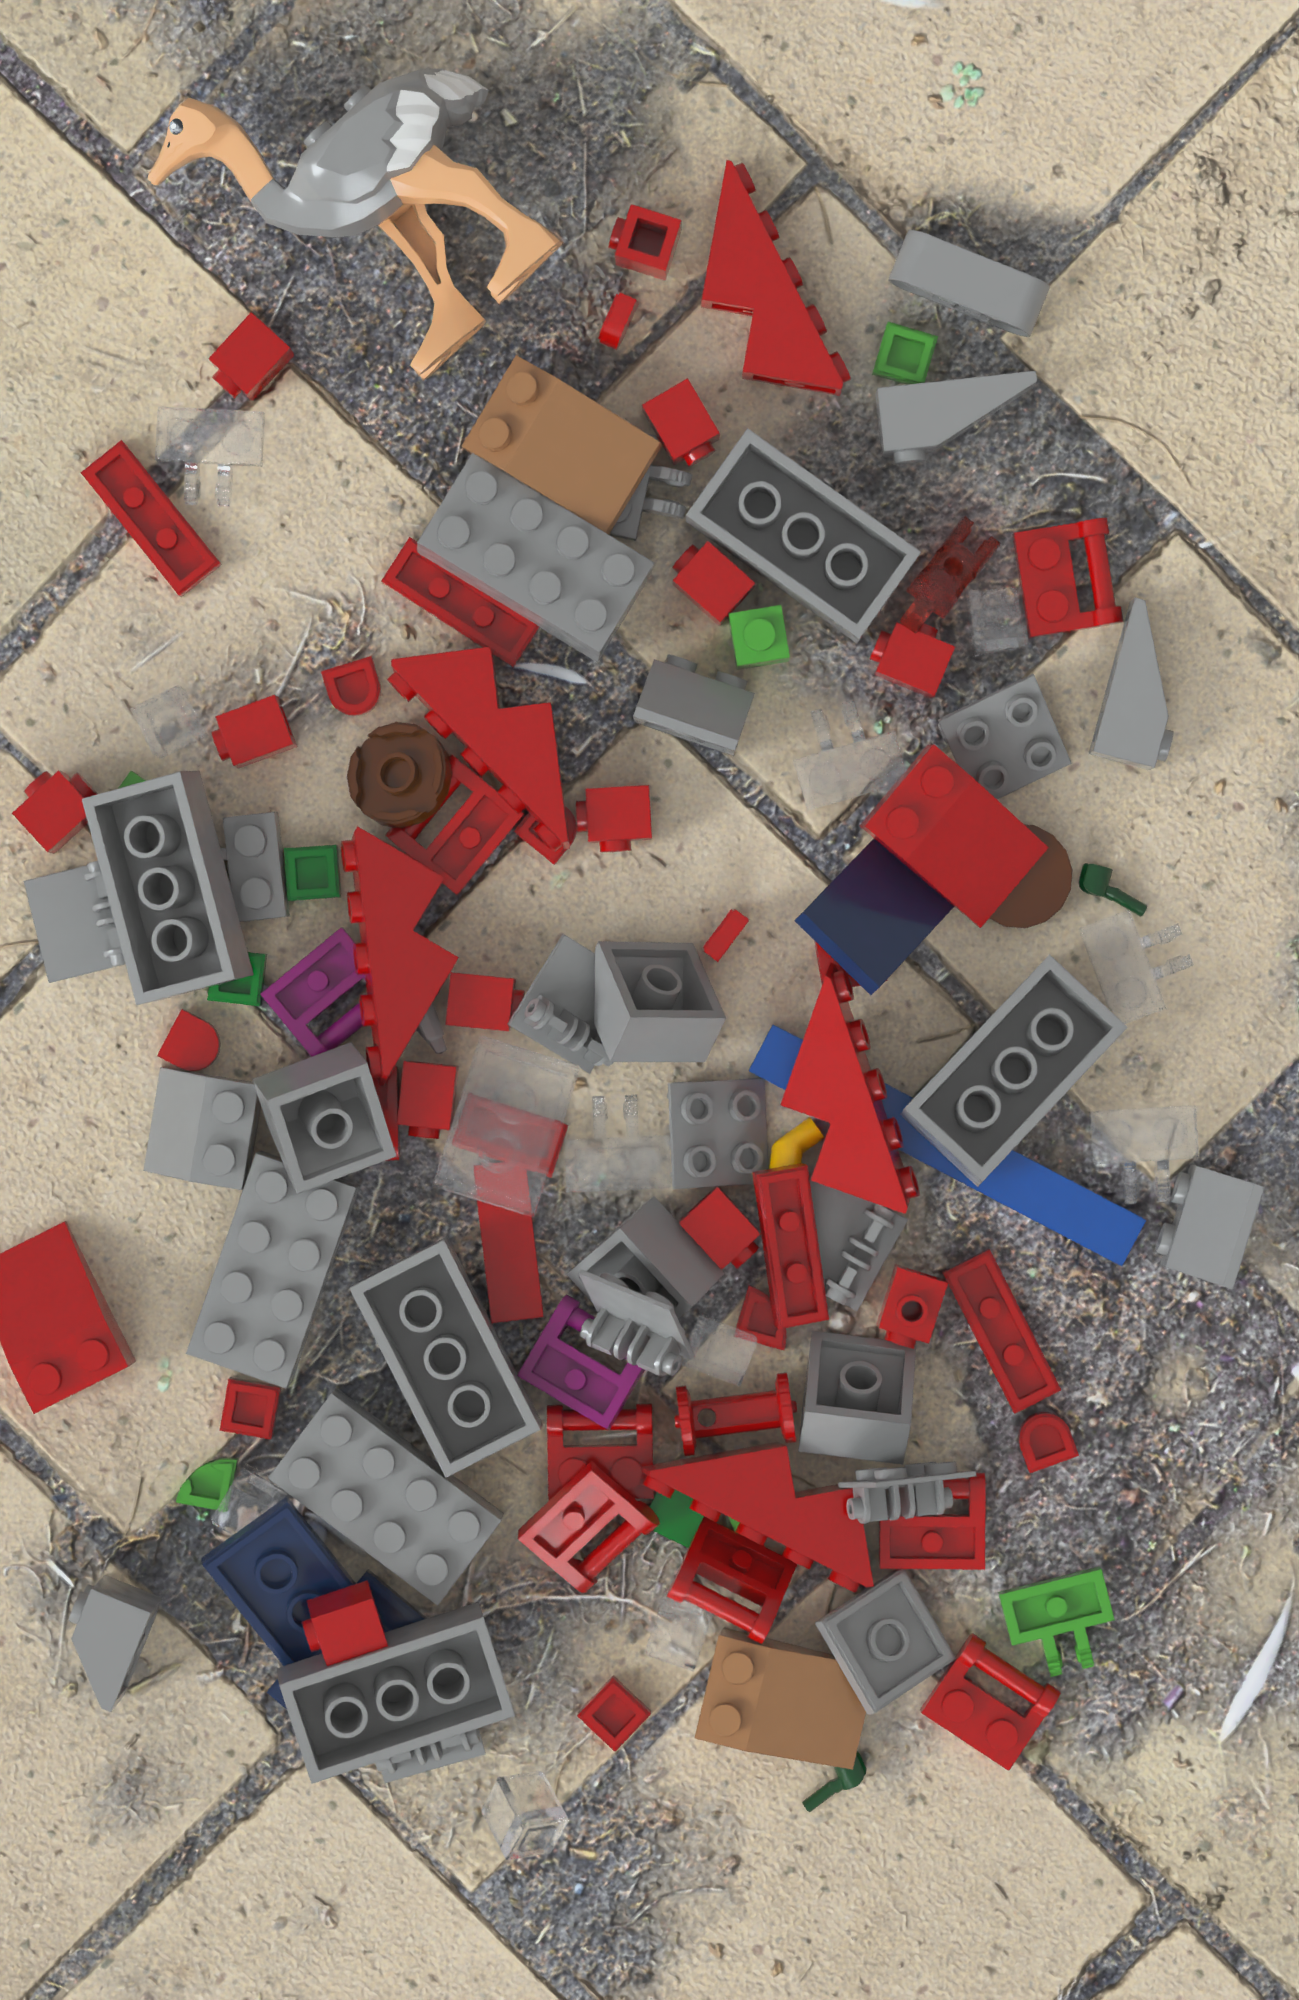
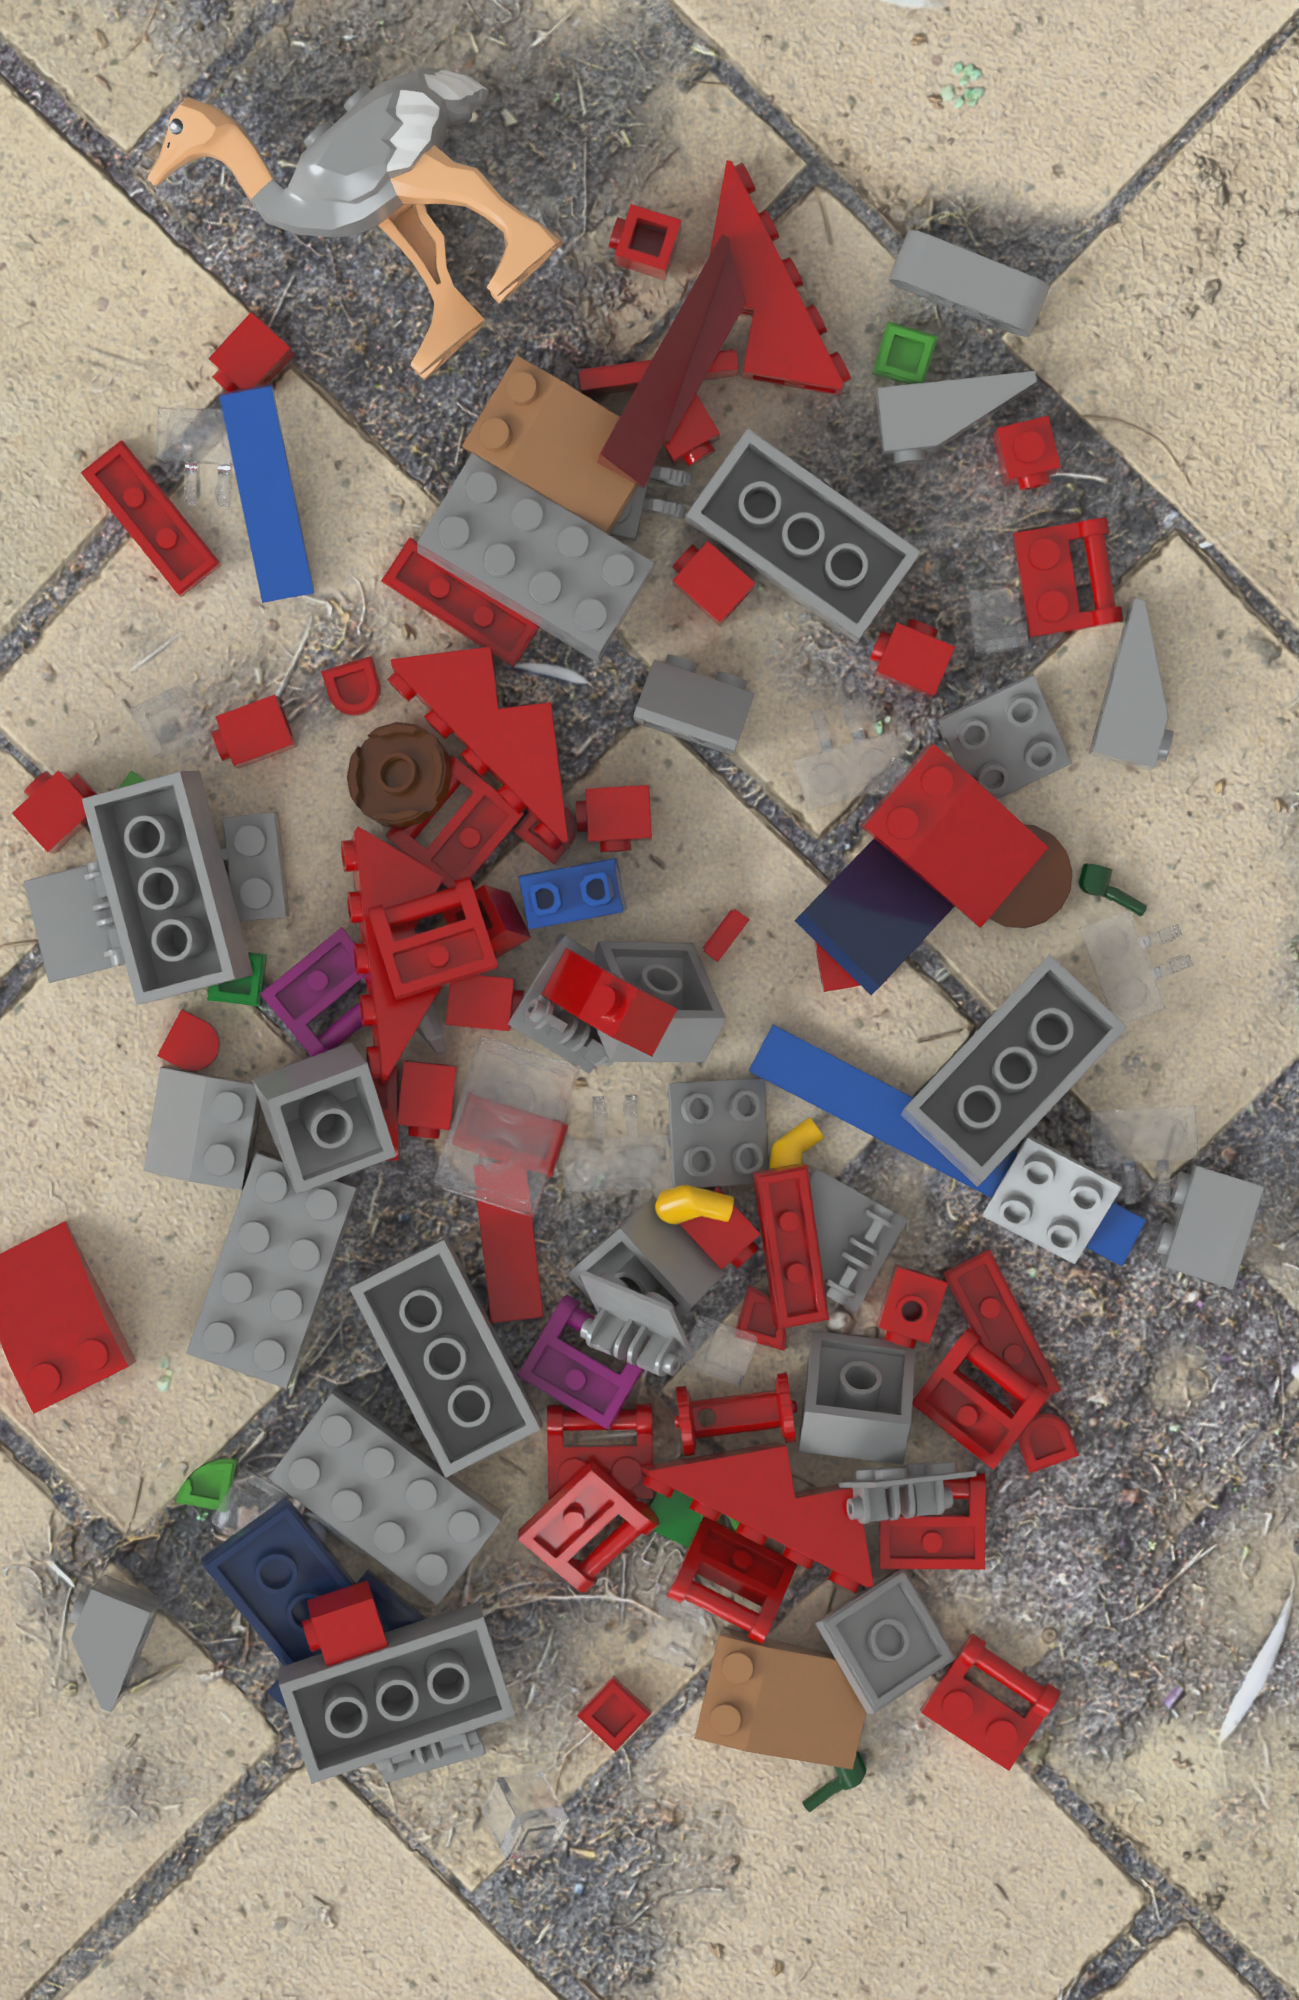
red tile [219,1377,282,1440] -> none
green tile [284,845,341,901] -> none
red tile [598,293,639,350] -> none
bright green brick [728,605,790,670] -> none
red slope [780,963,920,1214] -> none
clear red hinge [900,516,1001,633] -> none
bright green hinge [998,1566,1115,1677] -> none
none -> blue tile [219,384,314,603]
none -> red plate [367,877,498,1000]
none -> red brick [442,884,532,959]
none -> blue hips [518,858,627,930]
none -> red slope [542,947,677,1057]
none -> red tile [579,349,739,397]
none -> dark red wedge [597,234,746,488]
none -> yellow arm [655,1184,734,1225]
none -> red plate [912,1328,1053,1469]
none -> hinge [982,1135,1123,1264]
none -> red brick [992,416,1061,491]

